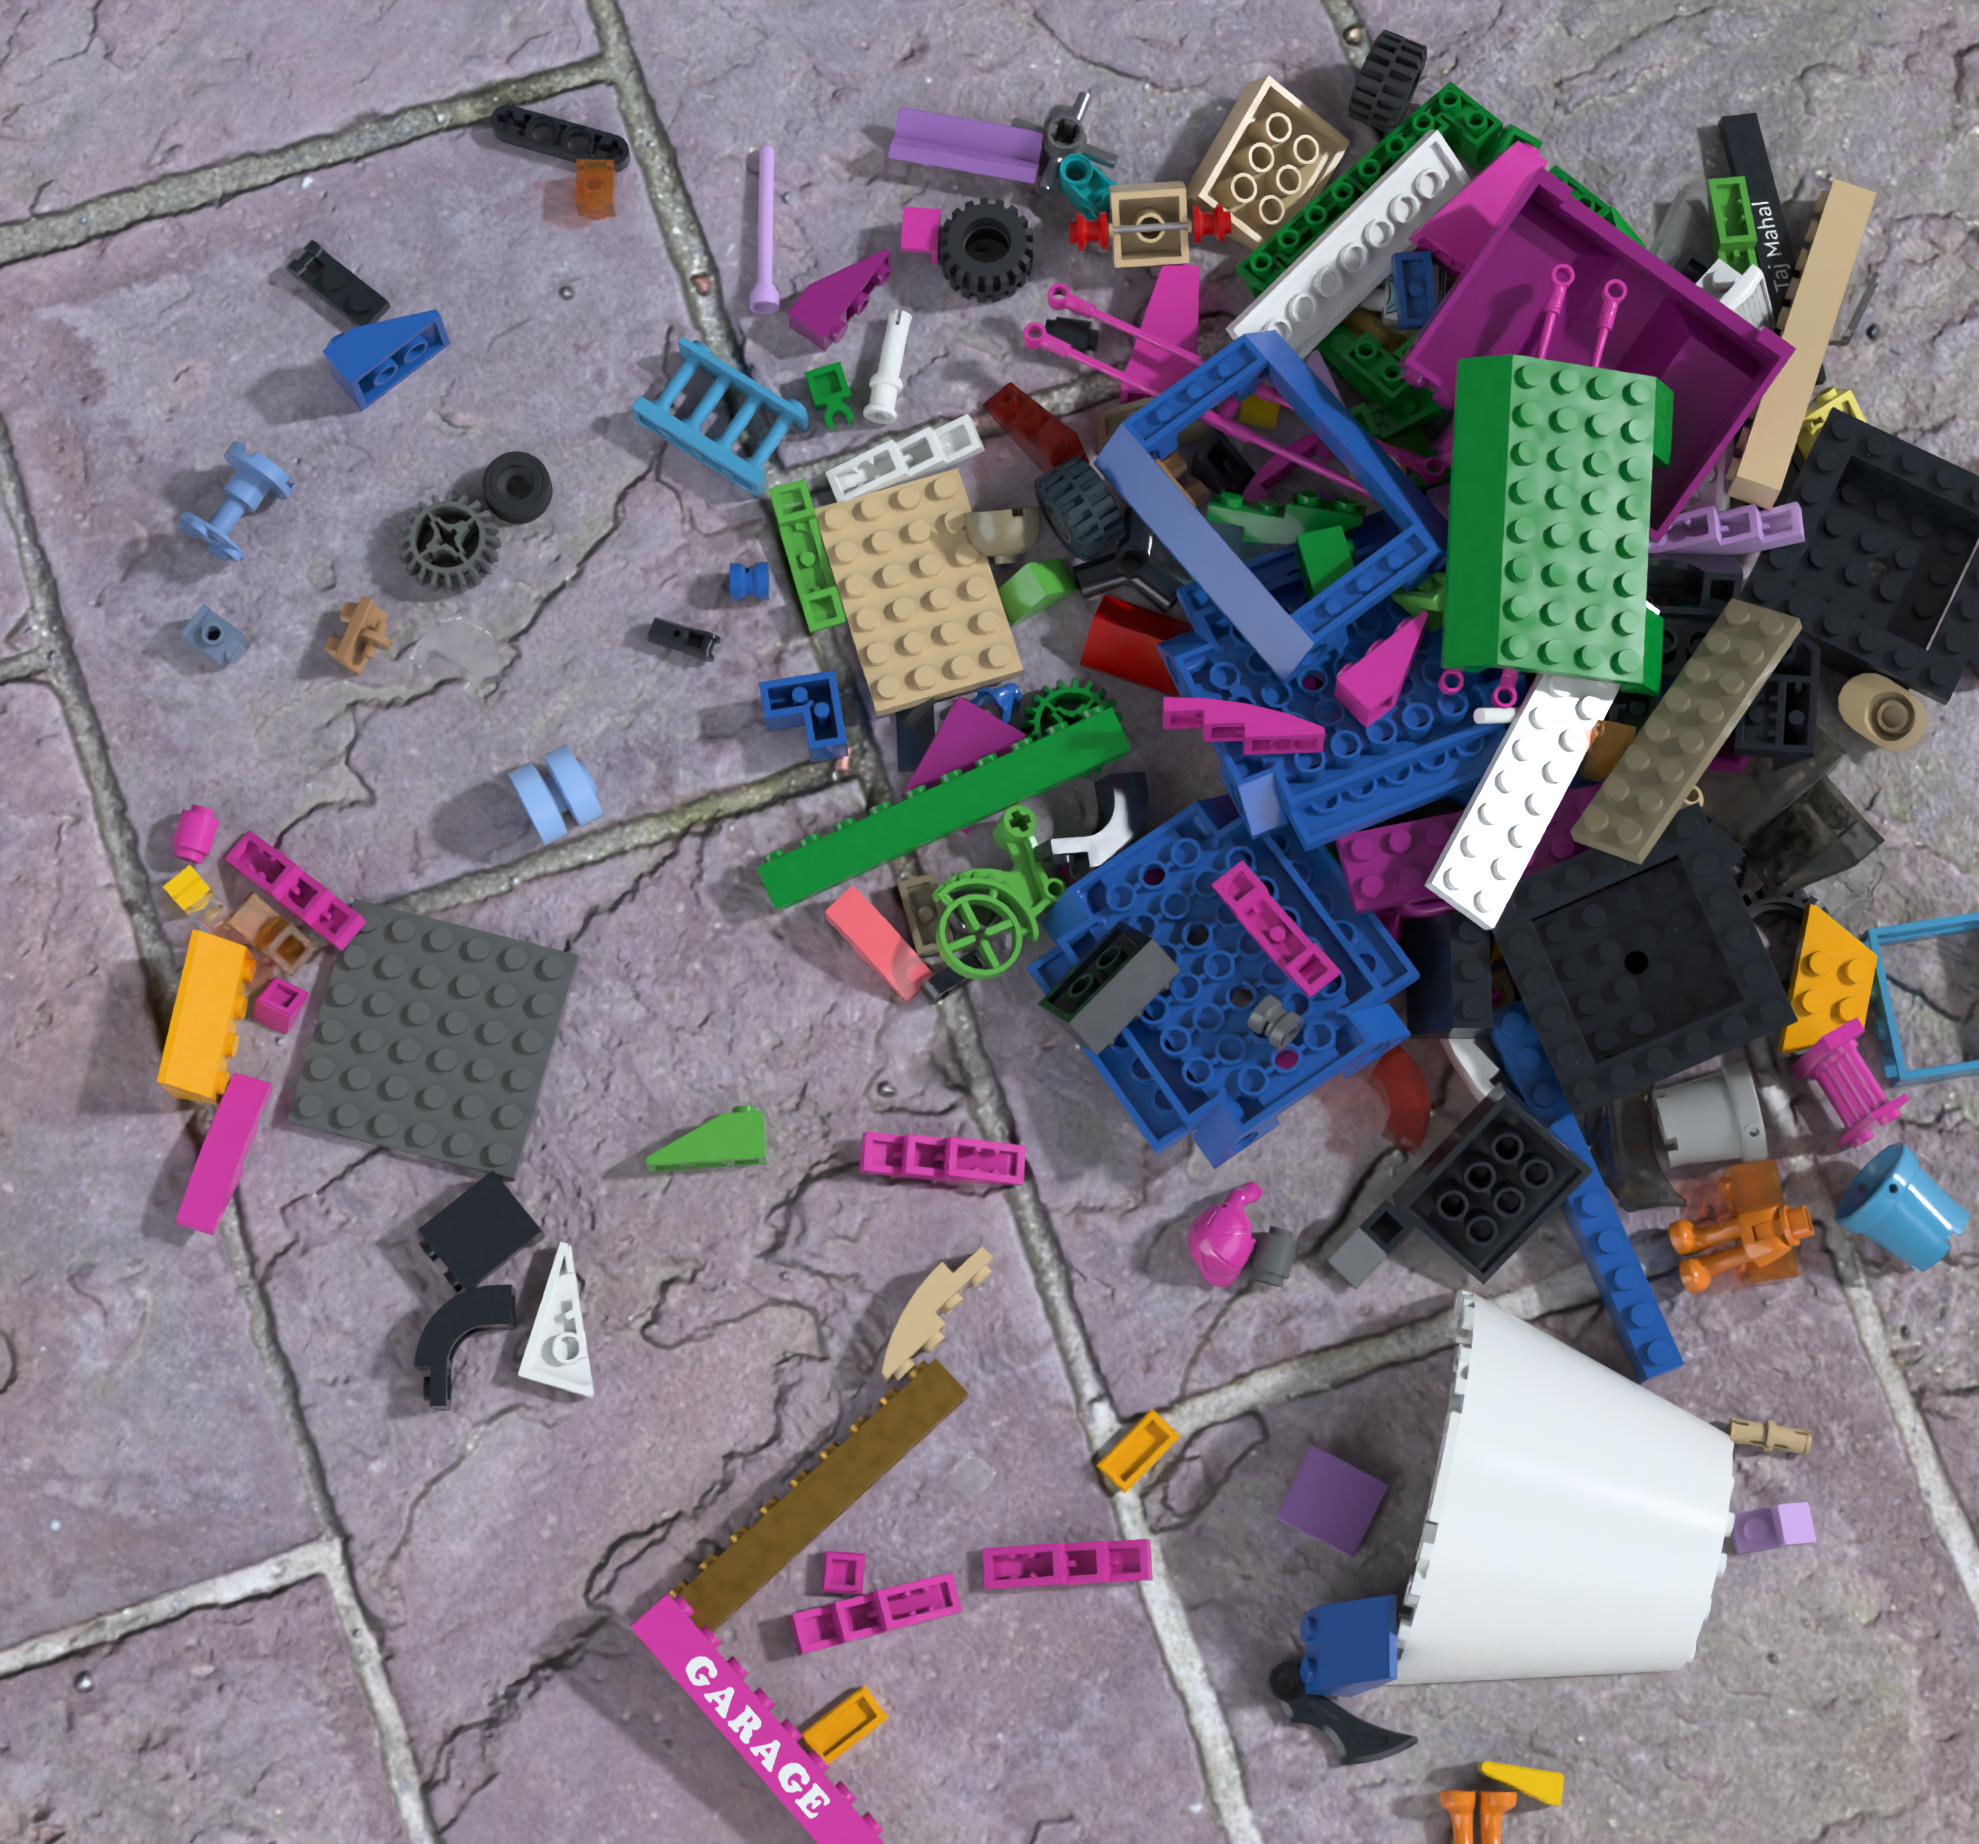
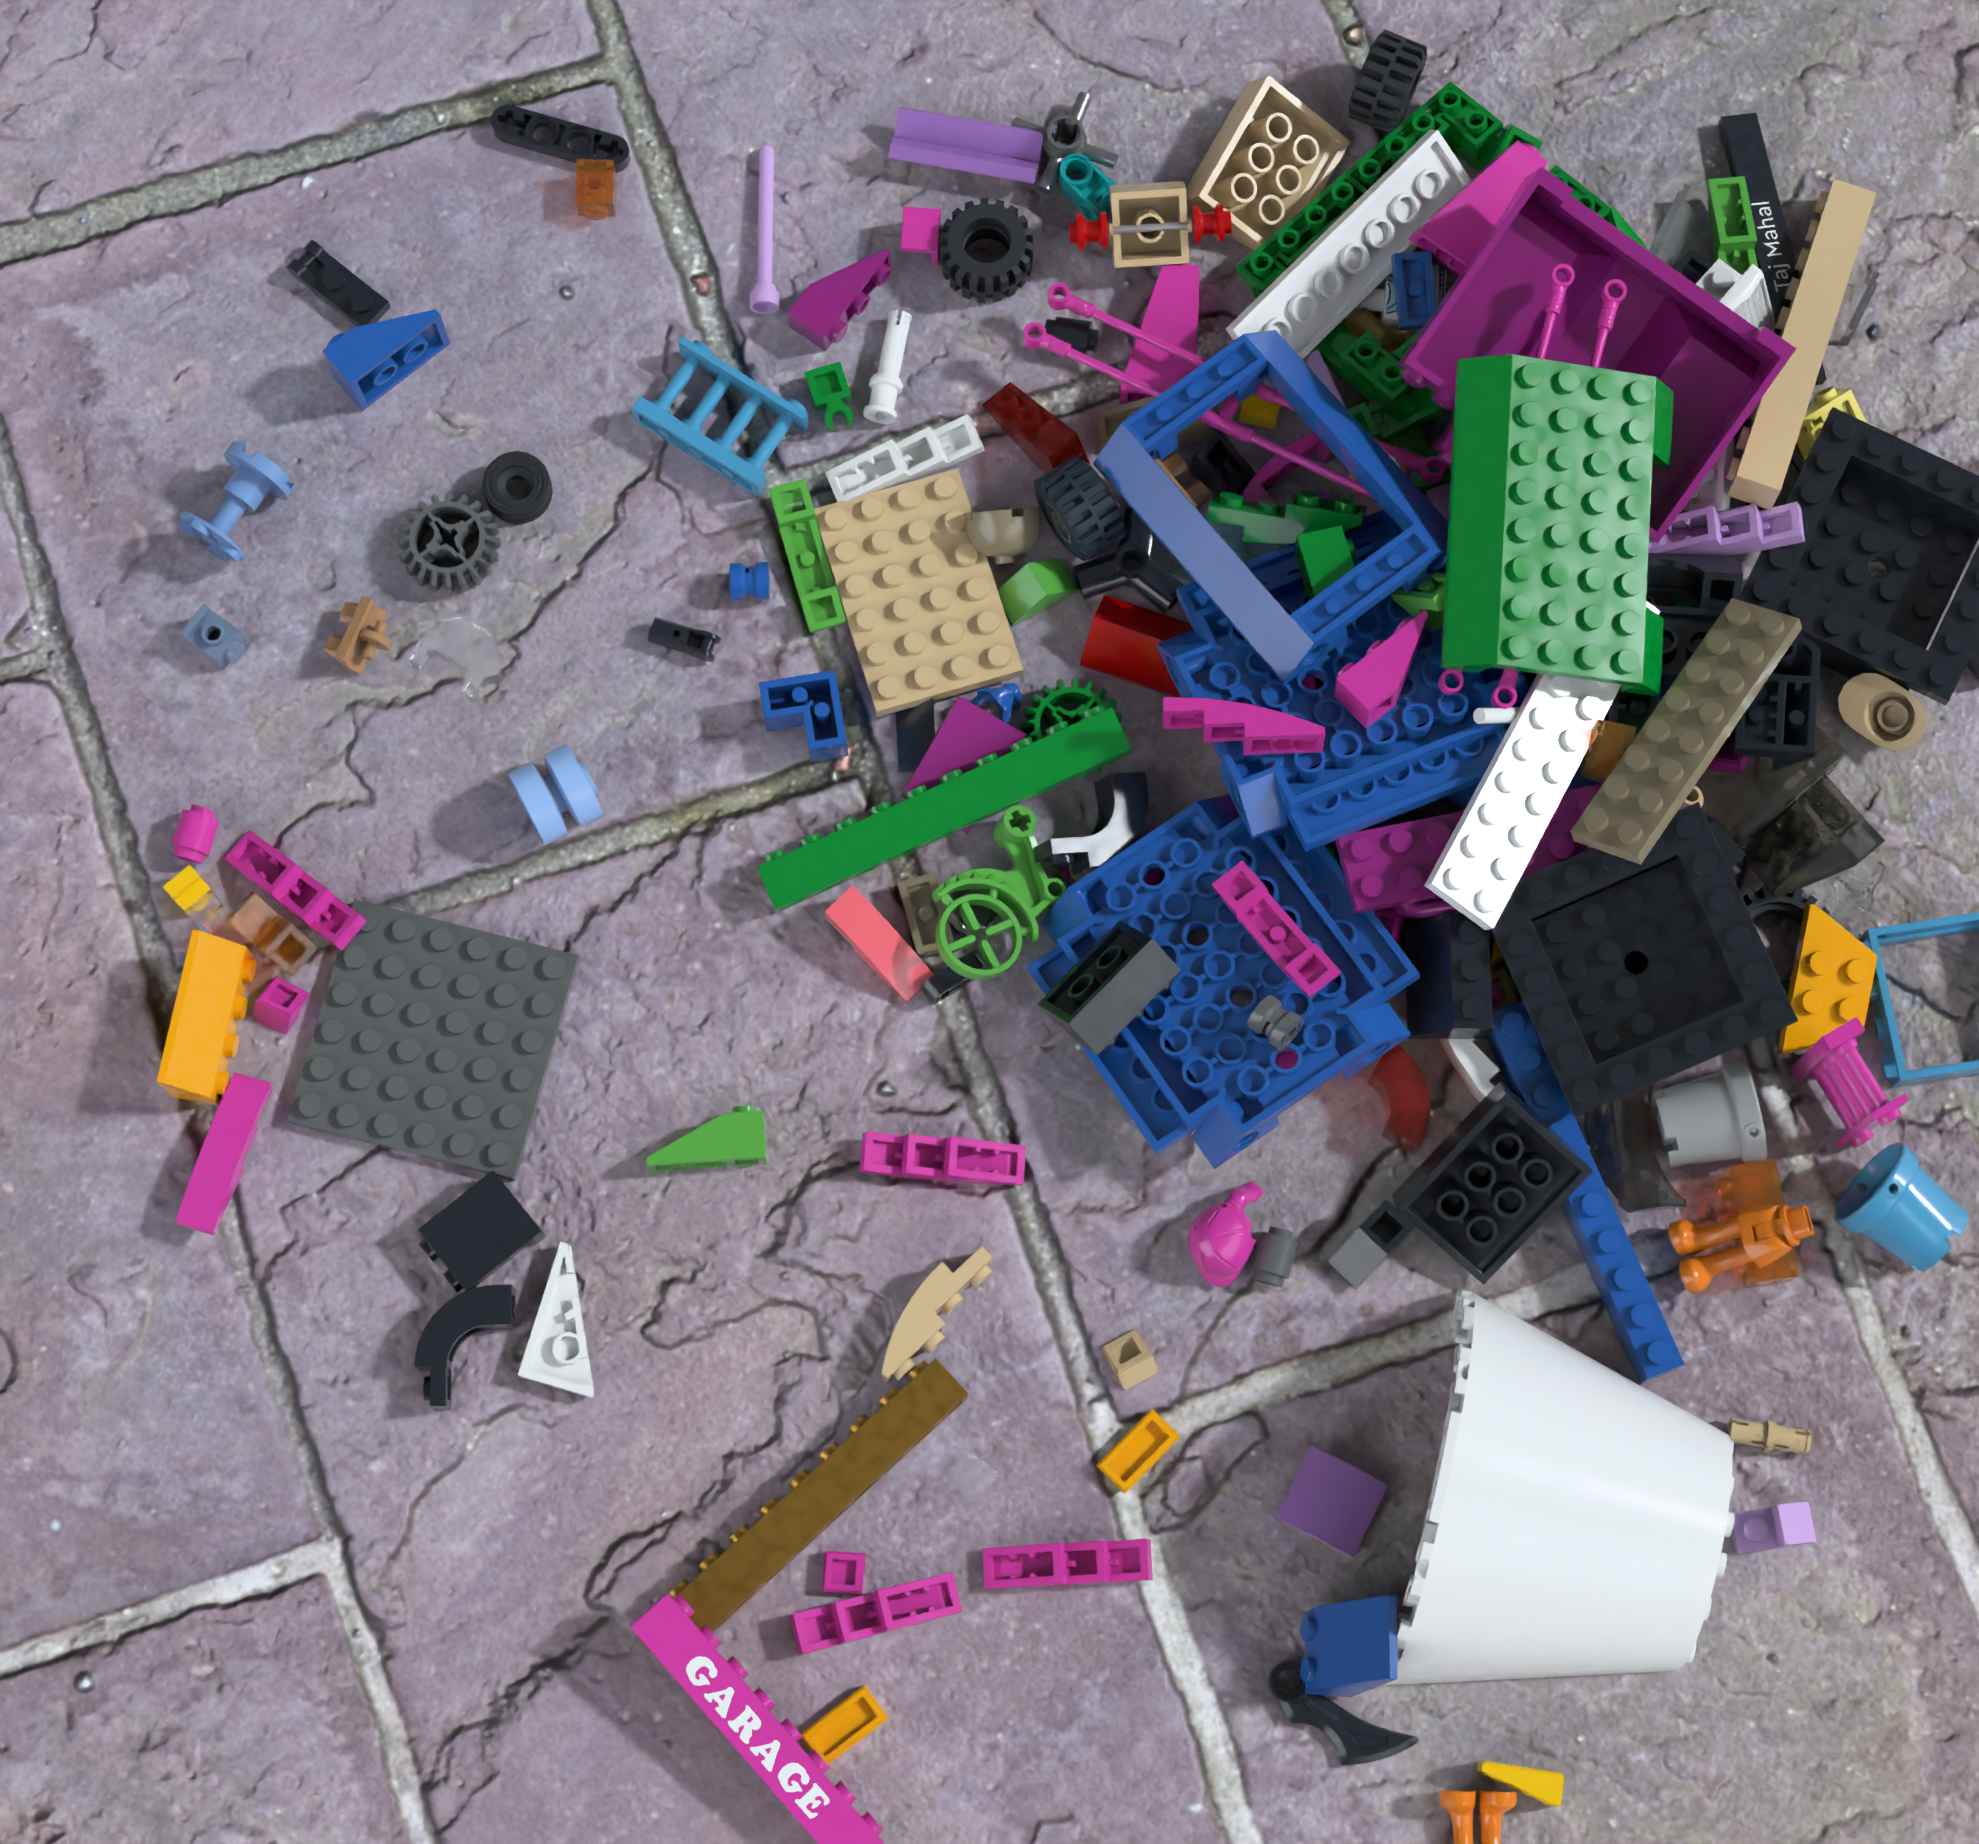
none -> tan slope [1101,1329,1158,1390]

